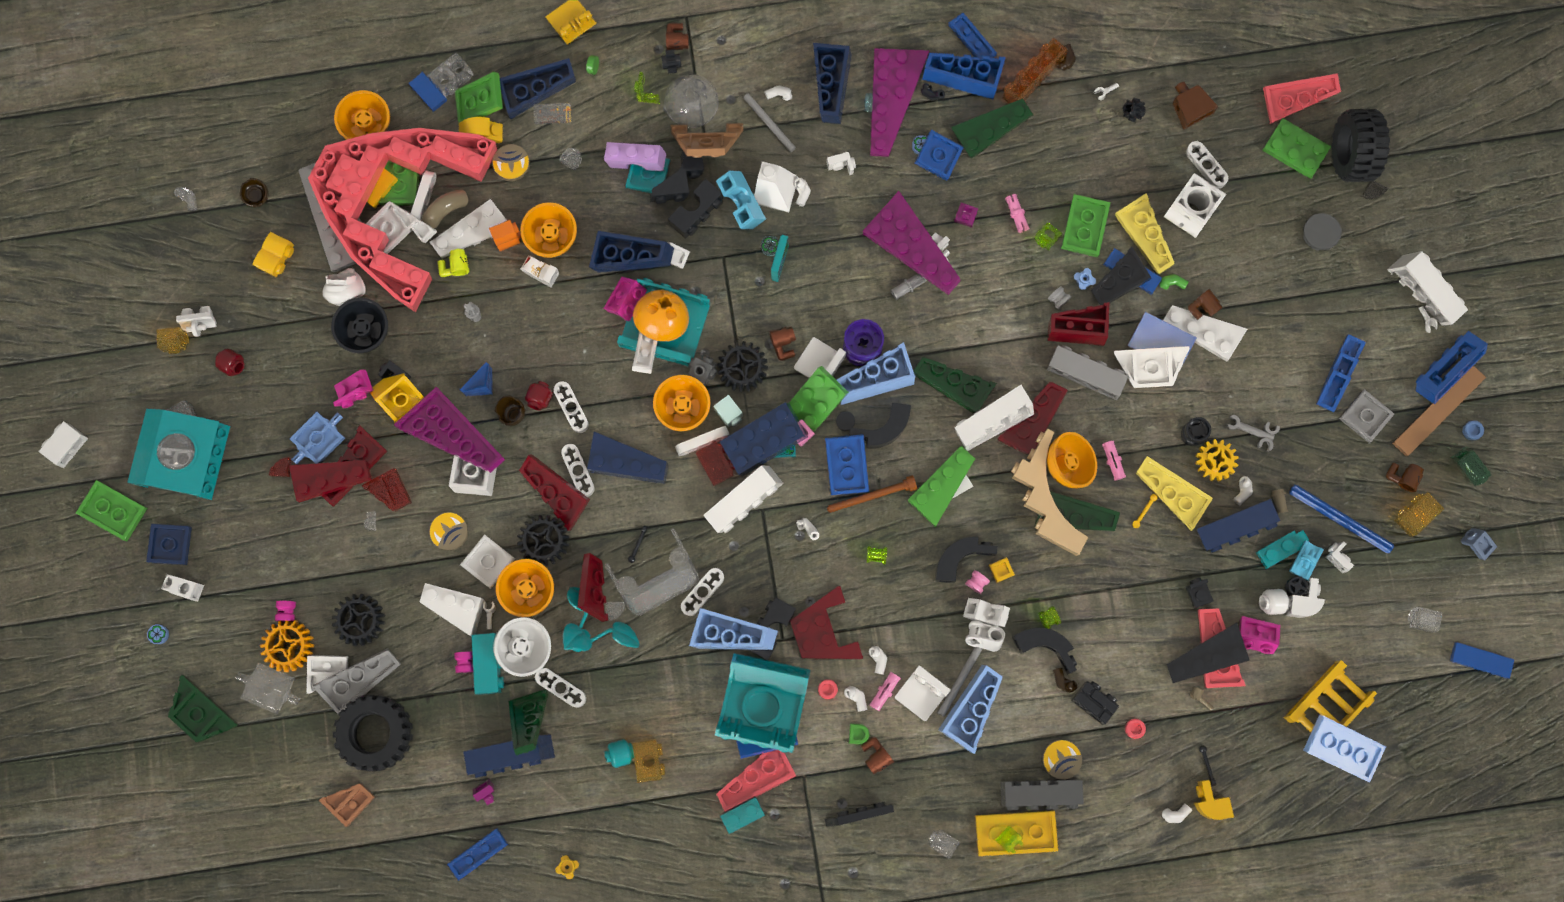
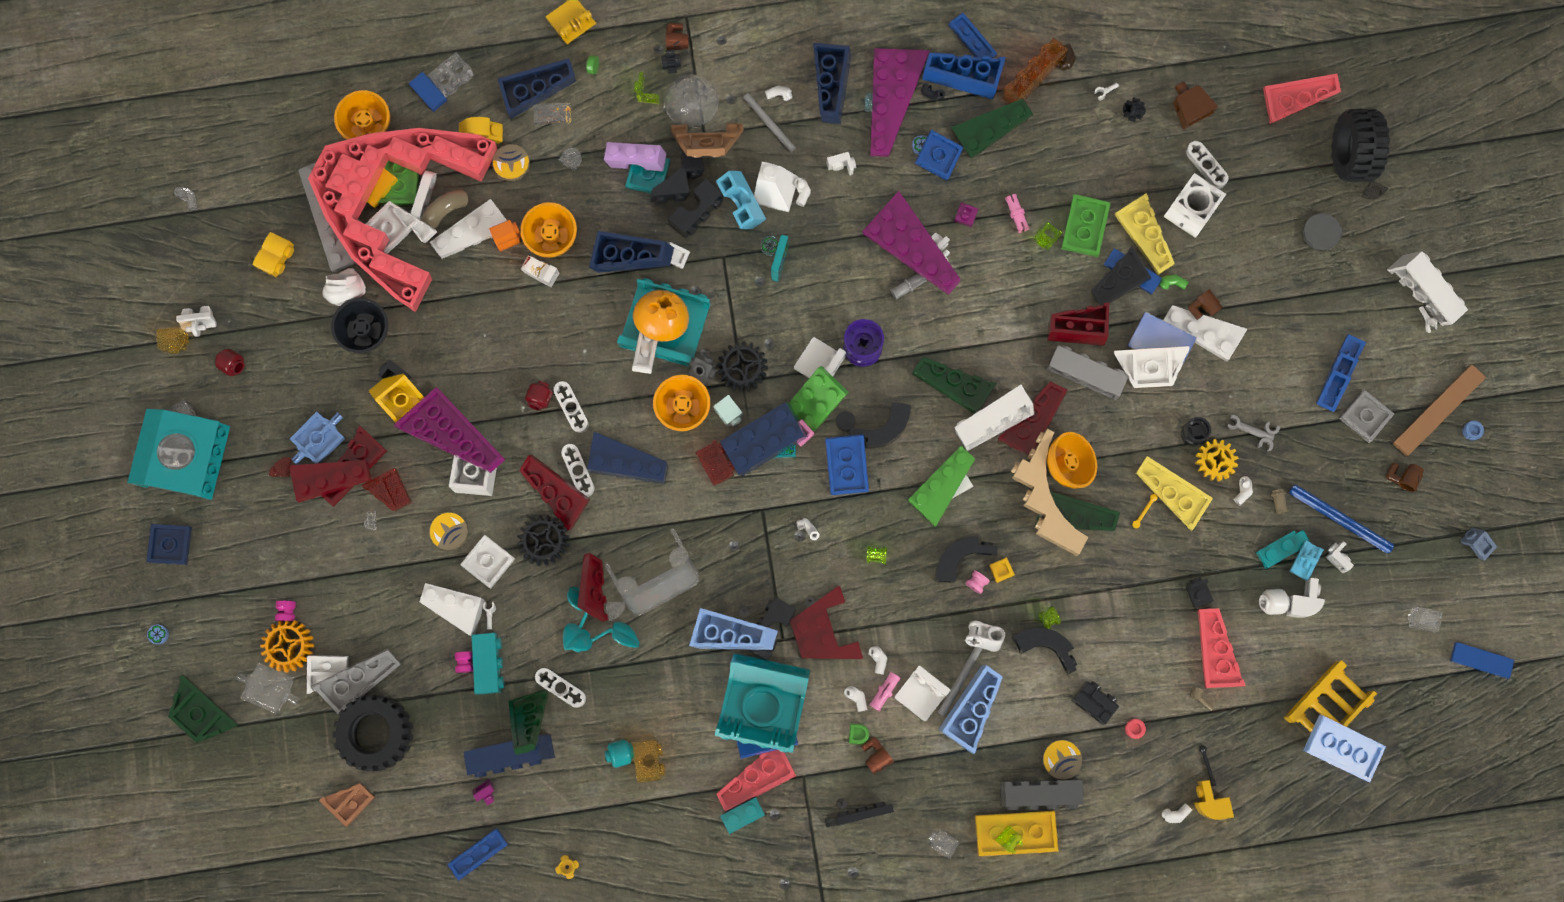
white brick [39,421,88,468] -> none
bright green plate [76,480,148,542] -> none
white leg [161,574,204,602] -> none
dark brown hair [239,178,269,208] -> none
black gear [332,594,385,646] -> none
dark pink bracket [333,370,373,408] -> none
neon yellow piece [437,249,470,277] -> none
bright green plate [455,72,503,125] -> none
blue slope [460,362,493,396] -> none
light grey axle [464,302,481,322] -> none
white piece [493,618,551,677] -> none
dark brown hair [495,395,525,427] -> none
light orange piece [496,559,554,617] -> none
dark pink bracket [603,277,647,321] -> none
black hinge [628,525,648,563] -> none
white beam [675,426,730,456] -> none
white beam [681,568,724,616] -> none
white wedge [704,465,784,533] -> none
copper piece [769,326,796,361] -> none
coral tile [818,680,838,699] -> none
dark orange piece [827,475,917,513] -> none
light blue wedge [837,342,915,405] -> none
white brick [963,598,1010,627] -> none
light grey wheel [1048,286,1071,310] -> none
dark brown arm [1053,668,1078,693] -> none
light blue plate [1074,268,1096,290] -> none
bright pink pin [1102,440,1126,481] -> none
black wing [1167,623,1250,683] -> none
dark blue wedge [1197,499,1280,553] -> none
dark pink bracket [1239,616,1281,654] -> none
bright green plate [1262,118,1331,179] -> none
black wheel [1284,577,1308,596] -> none
clear yellow brick [1394,492,1444,537] -> none
blue brick [1416,331,1488,405] -> none
clear green torso [1450,446,1492,486] -> none

